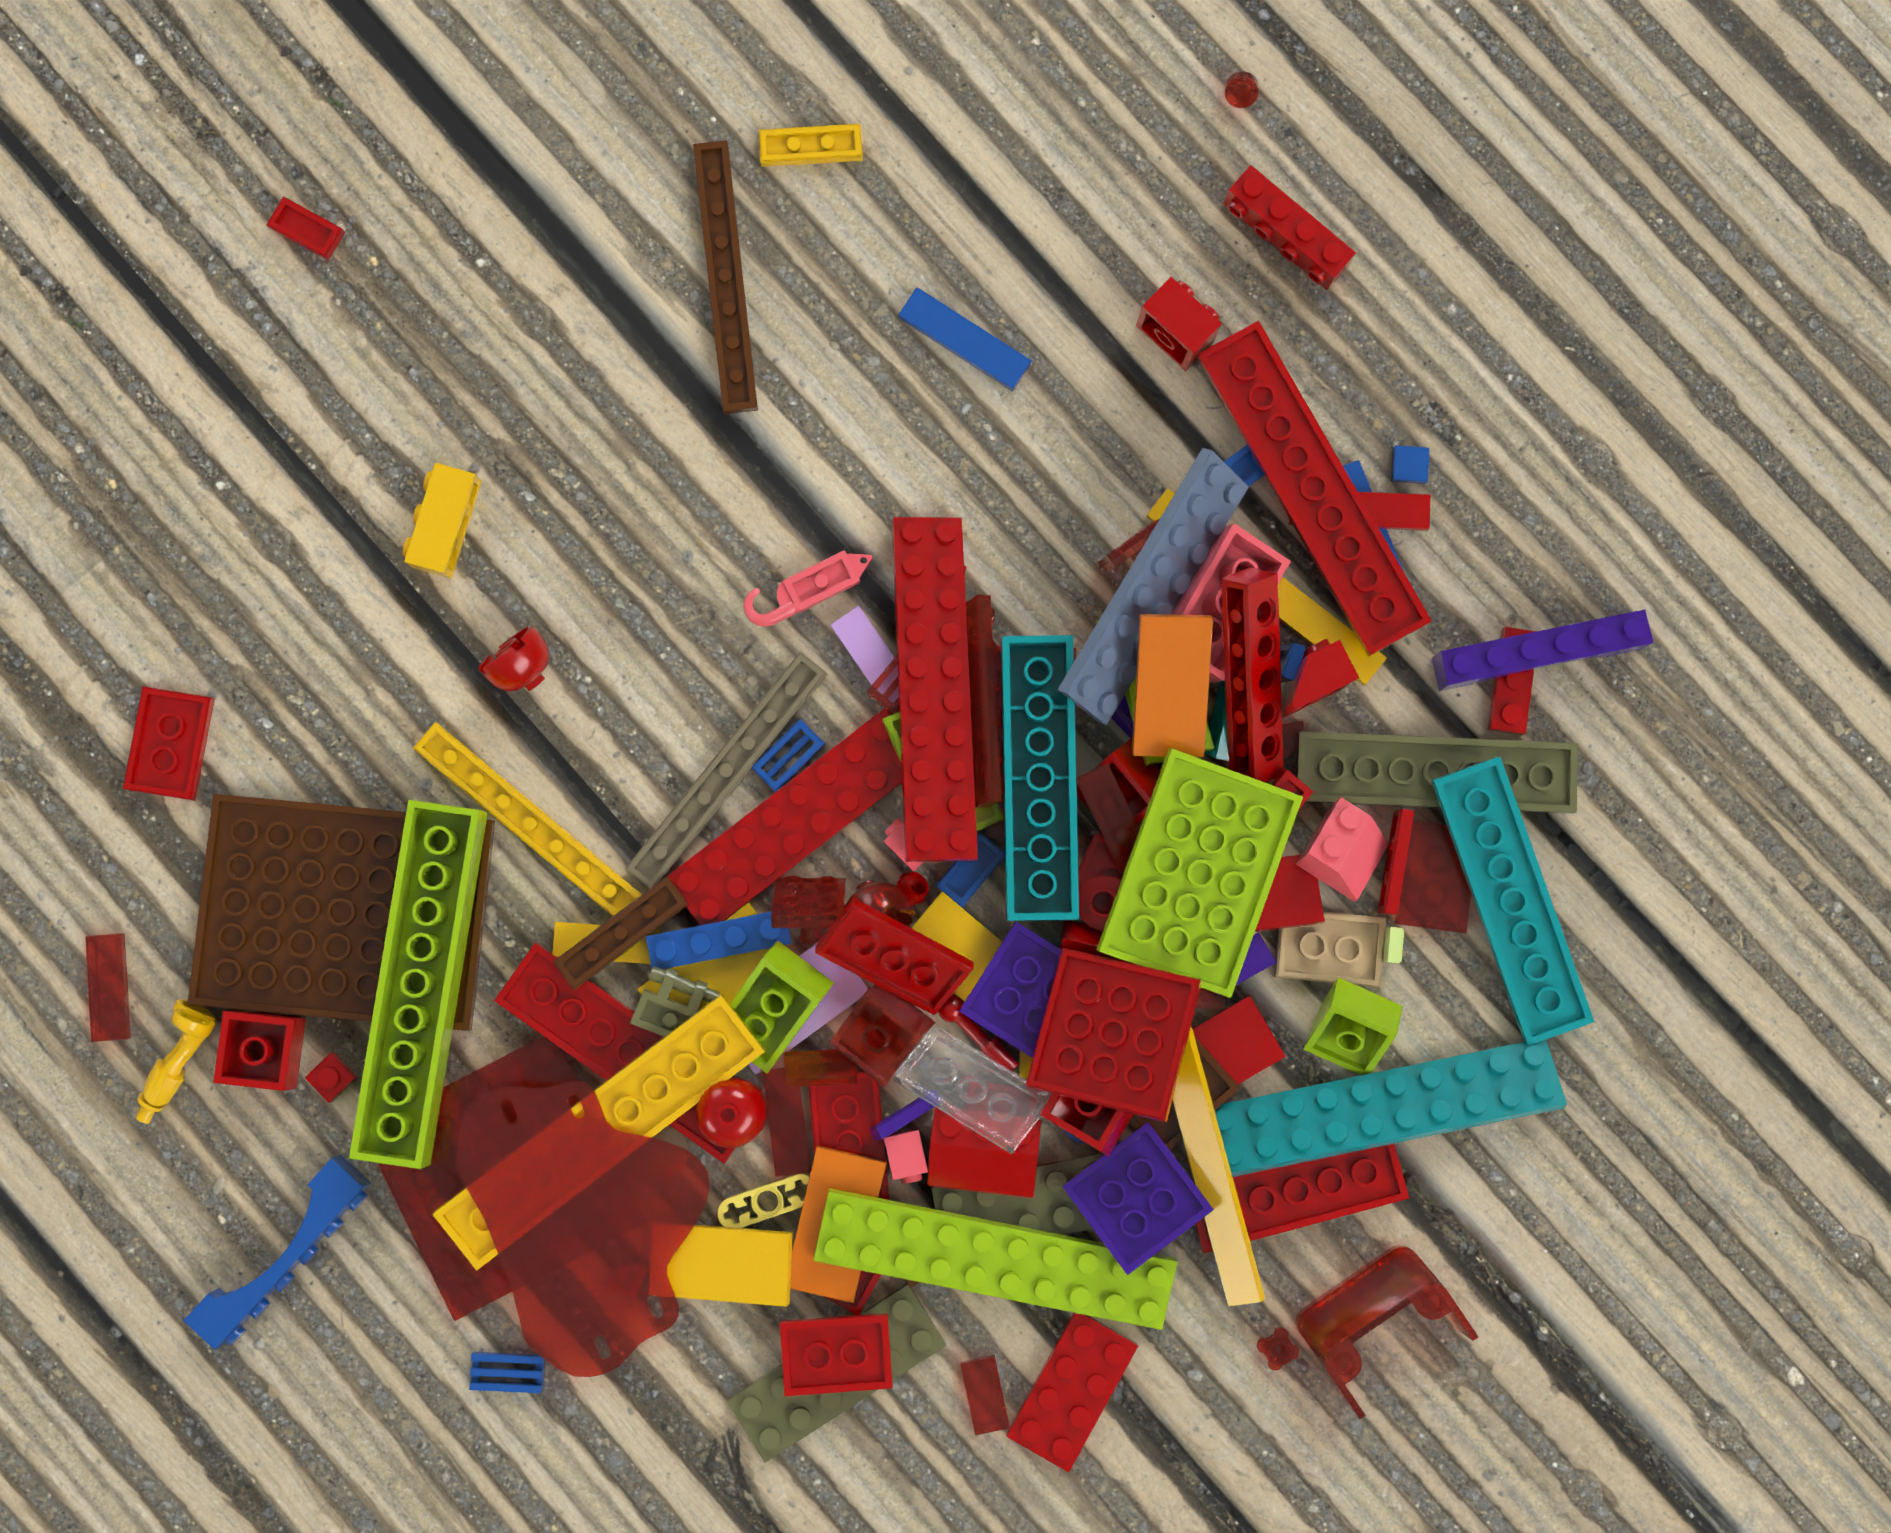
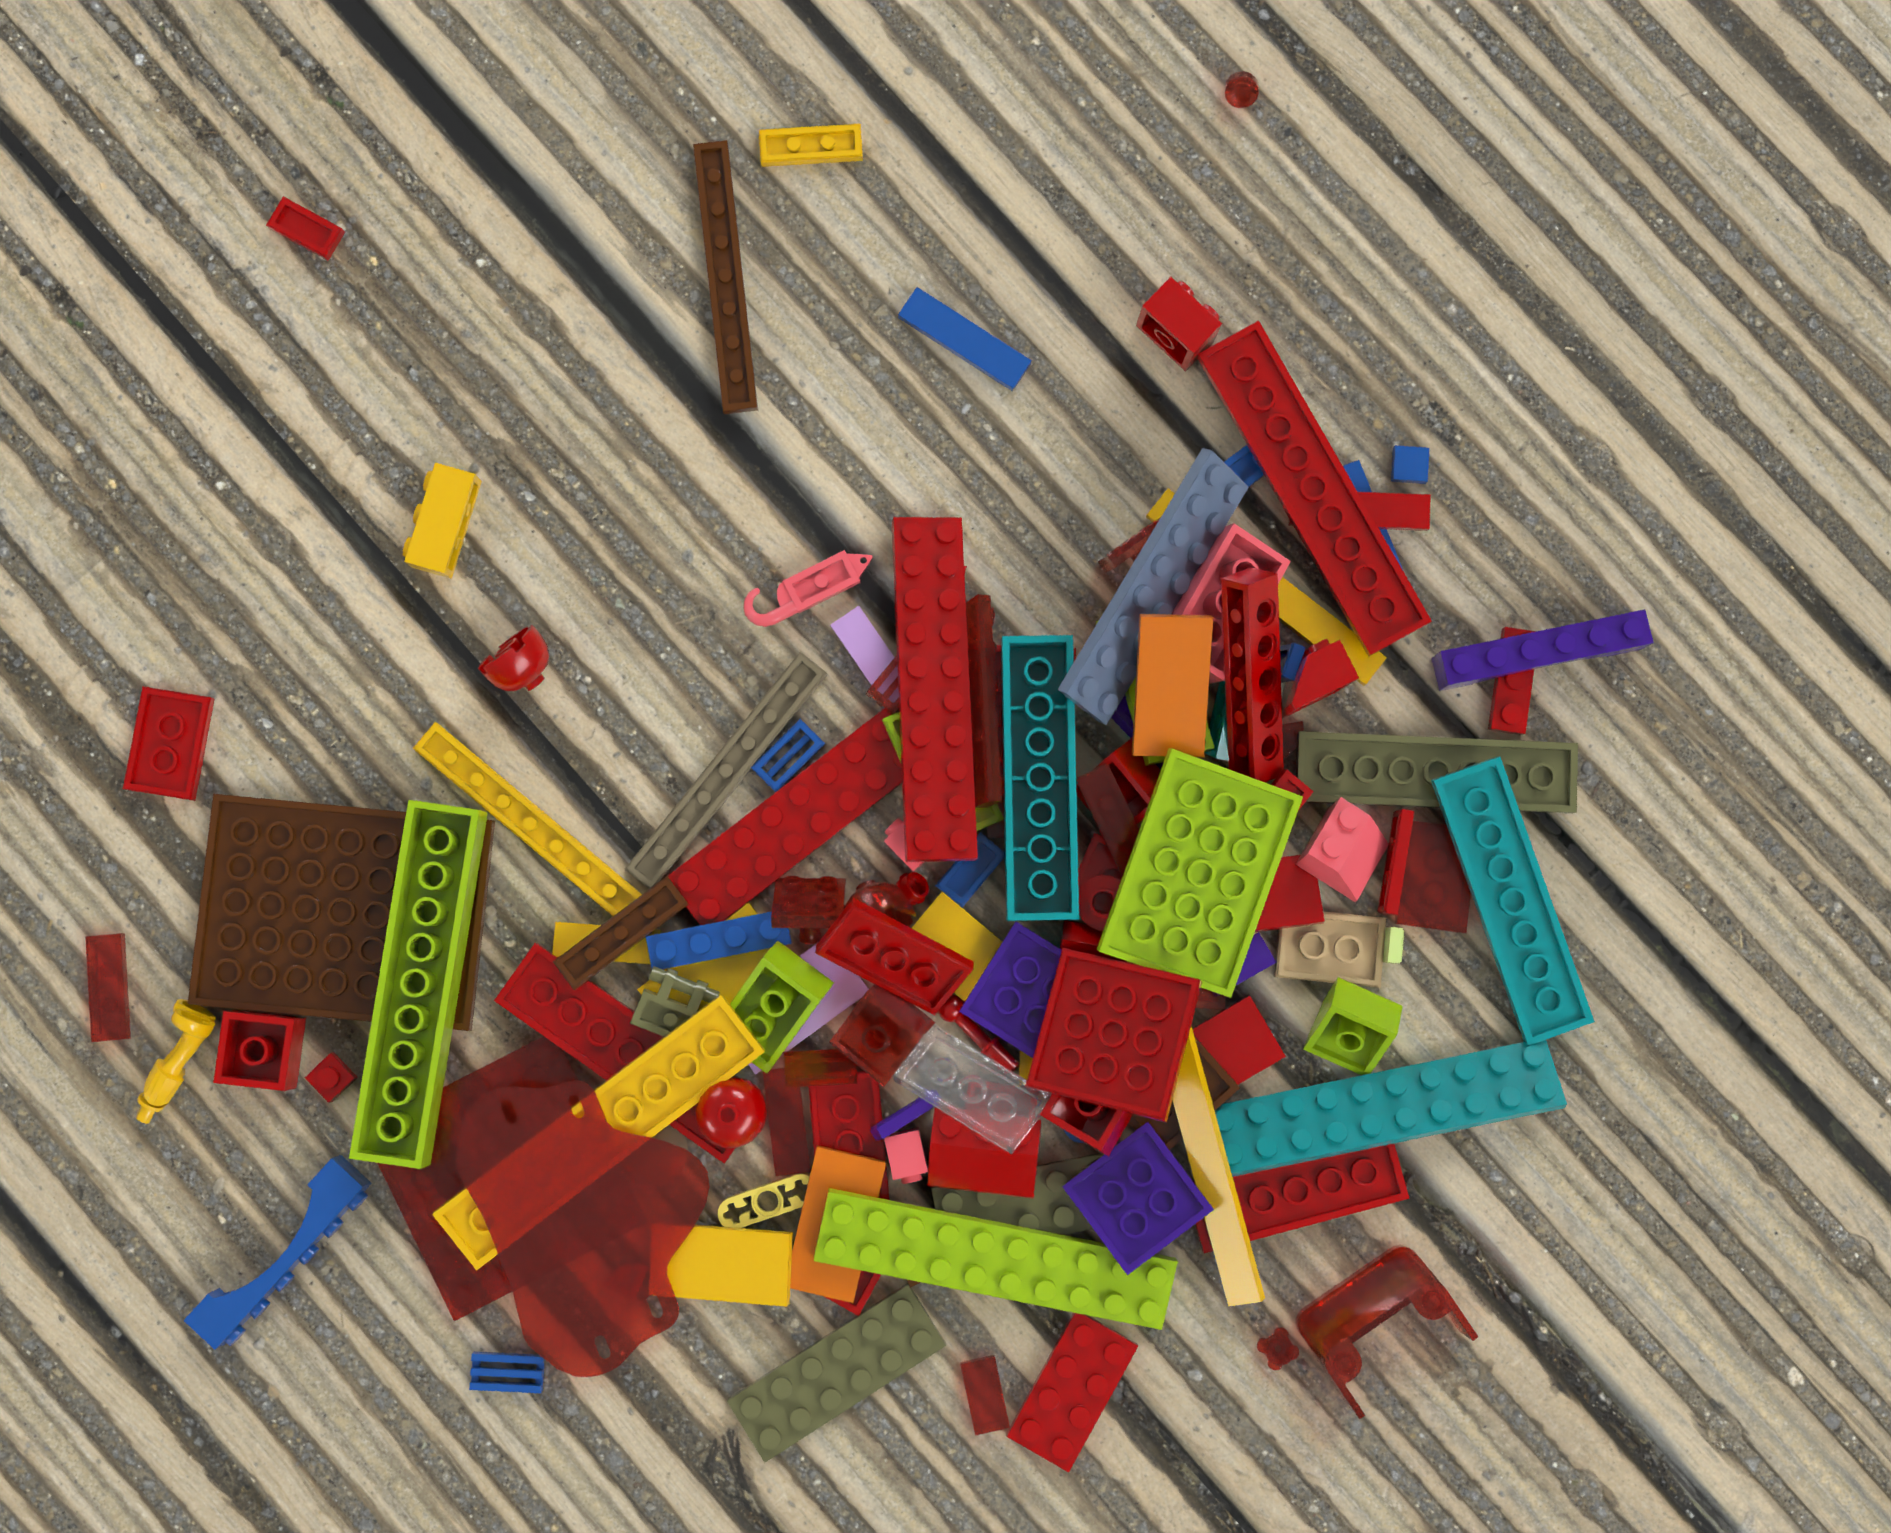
red plate [780,1313,893,1397] -> none
red brick [1223,165,1356,290] -> none

